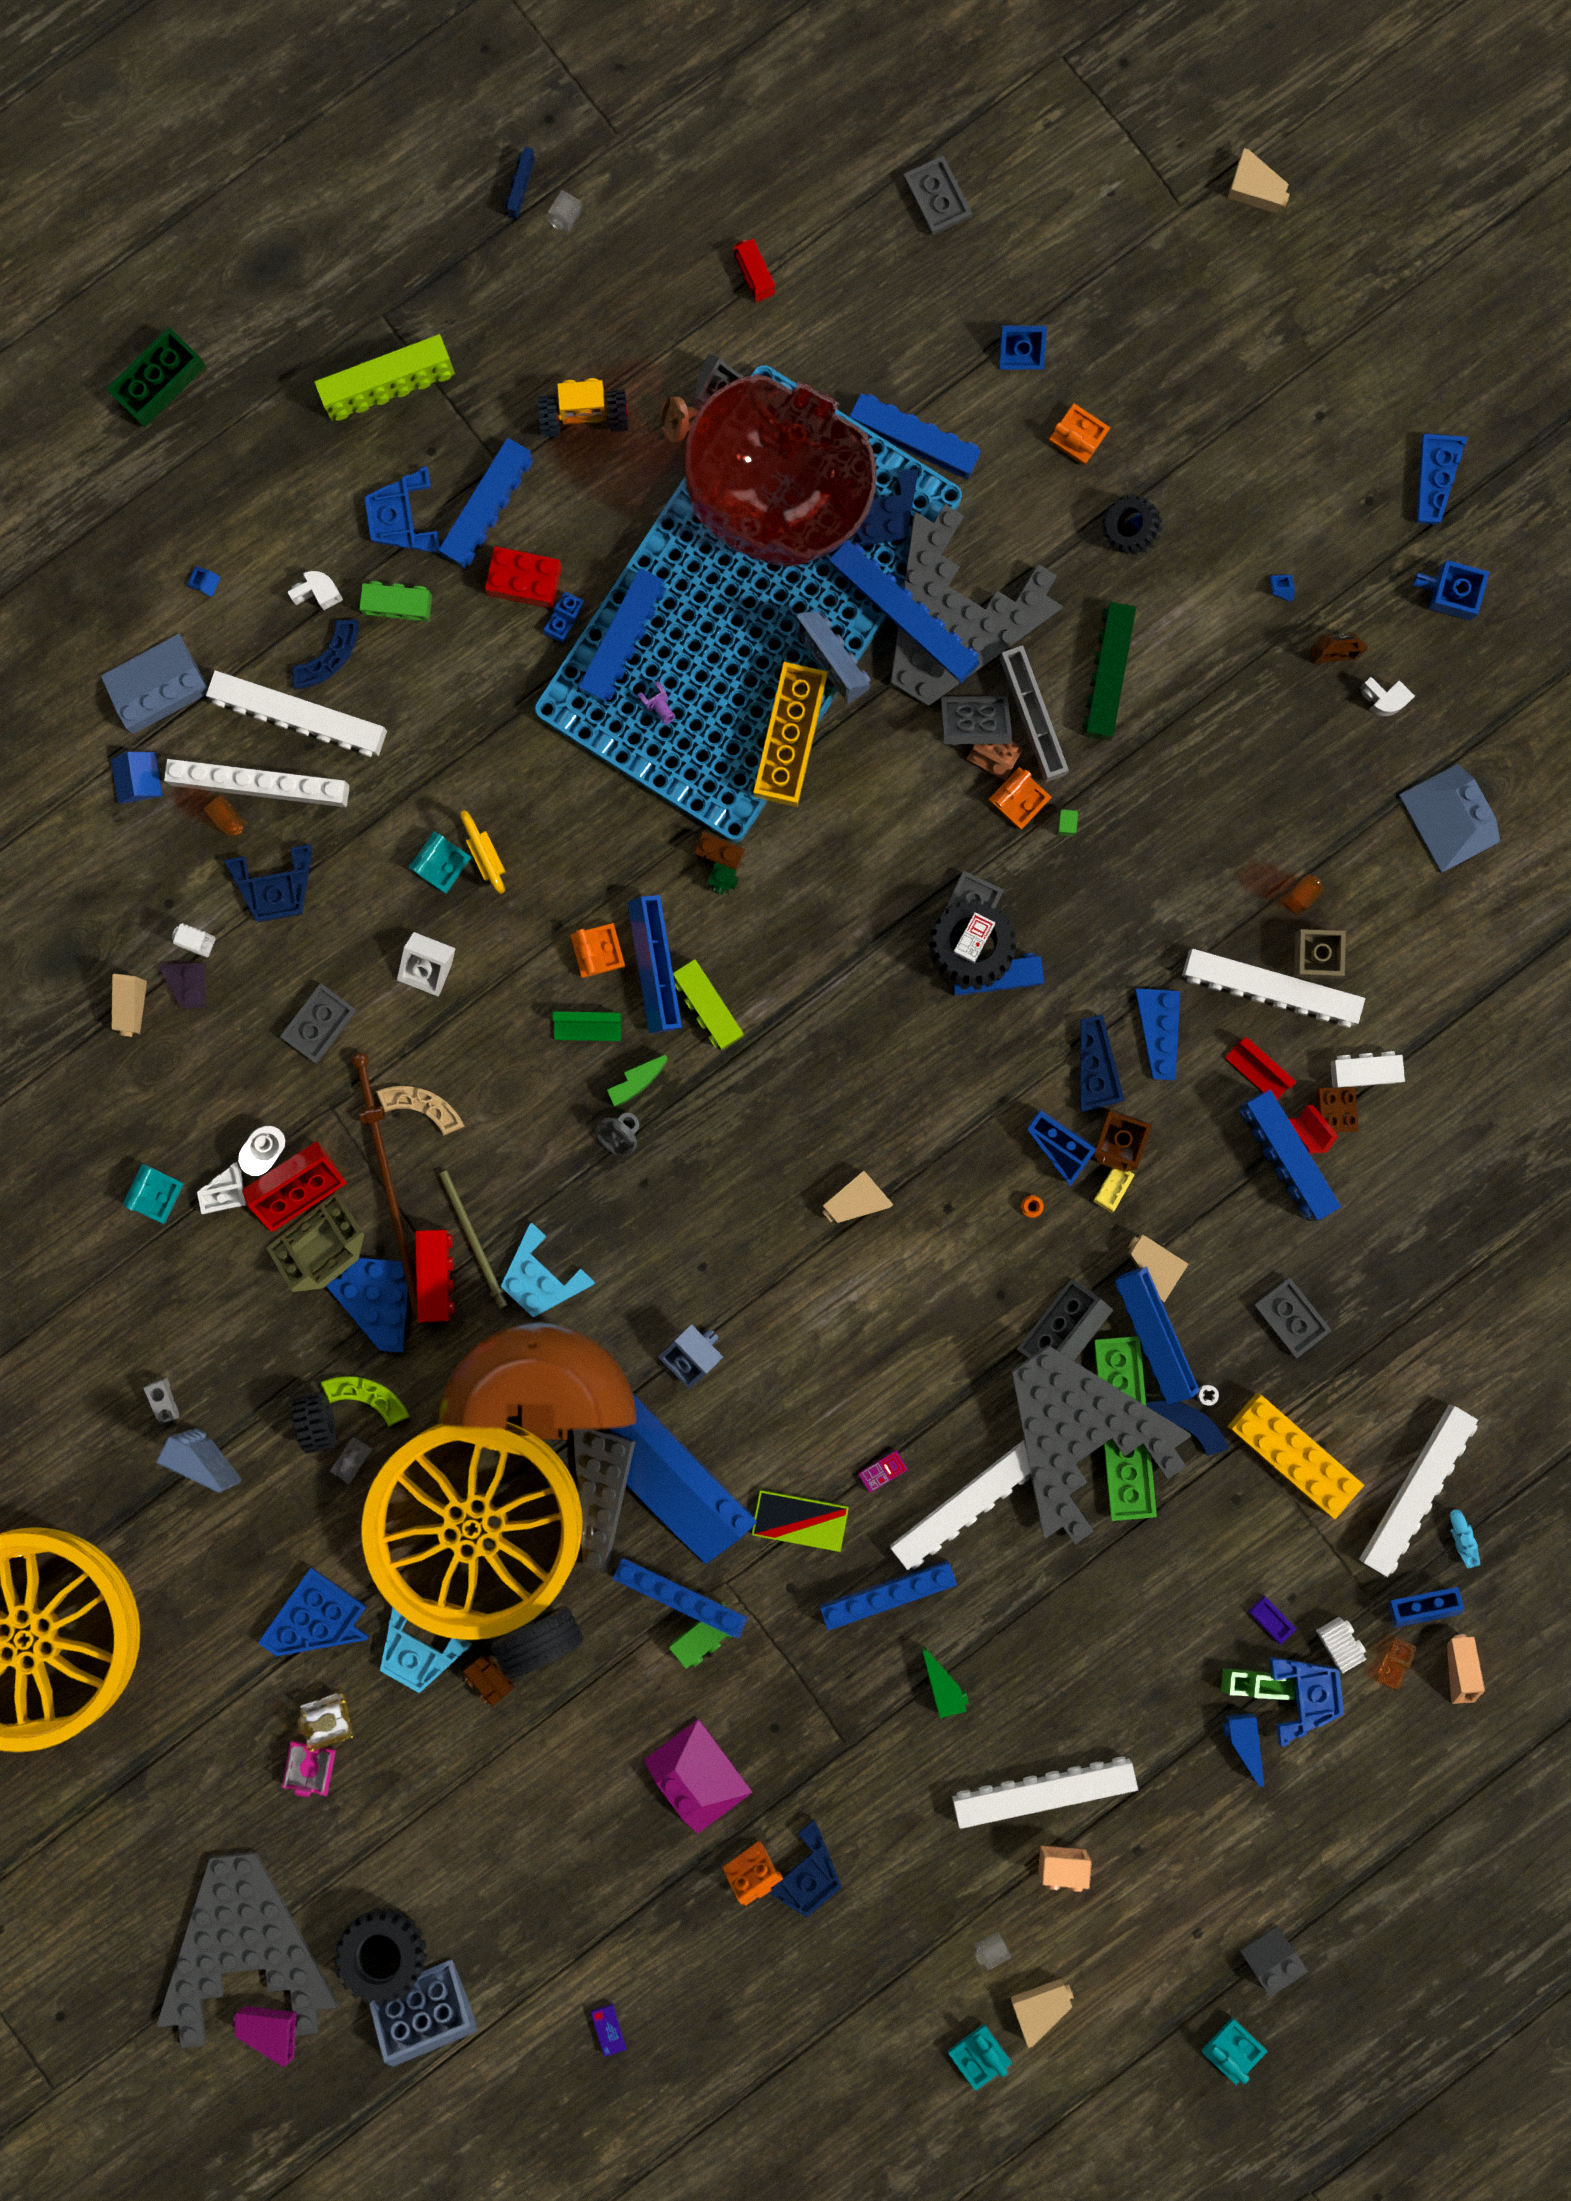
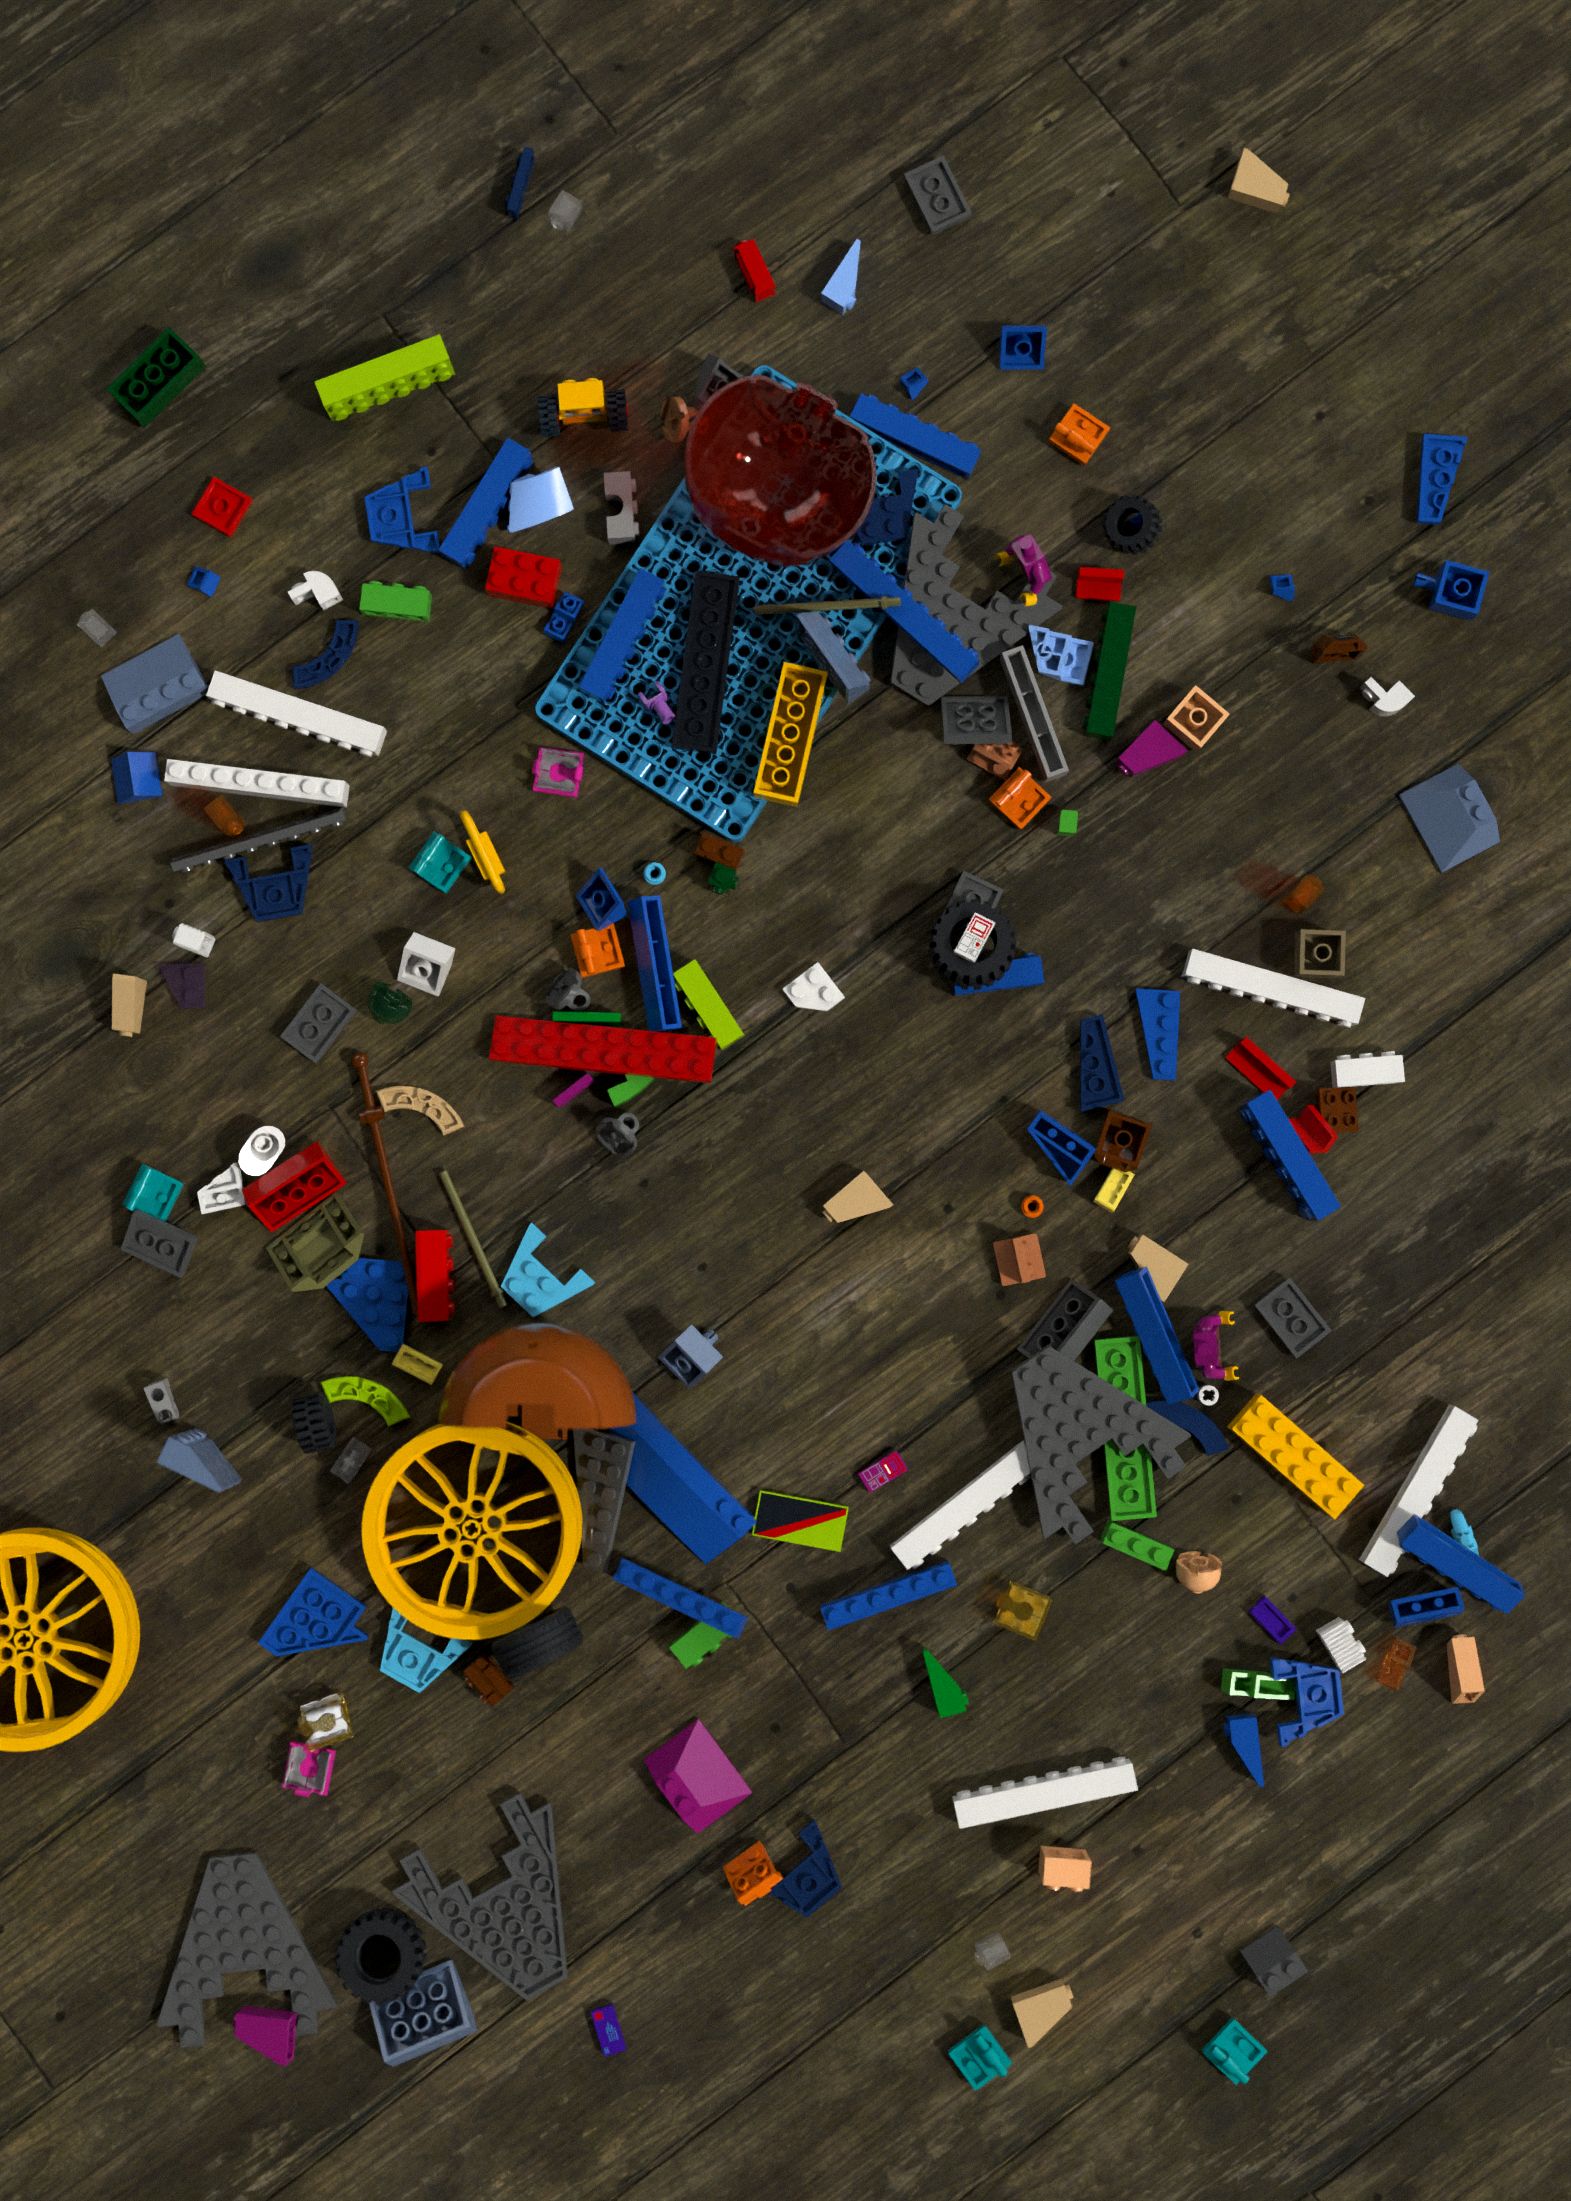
none -> clear brick [77,609,117,648]
none -> dark grey plate [120,1209,198,1278]
none -> dark grey plate [170,807,346,873]
none -> red tile [191,476,253,538]
none -> clear green cylinder [367,982,413,1024]
none -> light yellow plate [392,1344,443,1385]
none -> dark grey wing [392,1792,568,2000]
none -> red plate [489,1016,717,1083]
none -> light blue slope [507,467,574,533]
none -> piece [532,747,584,798]
none -> dark grey tile [546,968,590,1011]
none -> magenta tile [553,1073,594,1108]
none -> blue slope [576,868,627,931]
none -> light grey arch [604,471,639,545]
none -> medium azure plate [643,862,666,885]
none -> black plate [672,571,740,754]
none -> olive bar [754,595,901,615]
none -> white plate [782,962,845,1012]
none -> light blue slope [821,239,861,315]
none -> blue slope [899,367,929,400]
none -> nougat bracket [993,1234,1046,1286]
none -> clear yellow piece [993,1580,1053,1641]
none -> magenta torso [995,534,1052,607]
none -> light blue slope [1029,625,1094,687]
none -> red panel [1076,567,1124,602]
none -> bright green brick [1100,1519,1174,1571]
none -> magenta slope [1115,720,1188,777]
none -> light nougat brick [1163,685,1229,753]
none -> light nougat cylinder [1176,1551,1222,1594]
none -> magenta torso [1193,1311,1239,1381]
none -> blue brick [1397,1514,1525,1614]

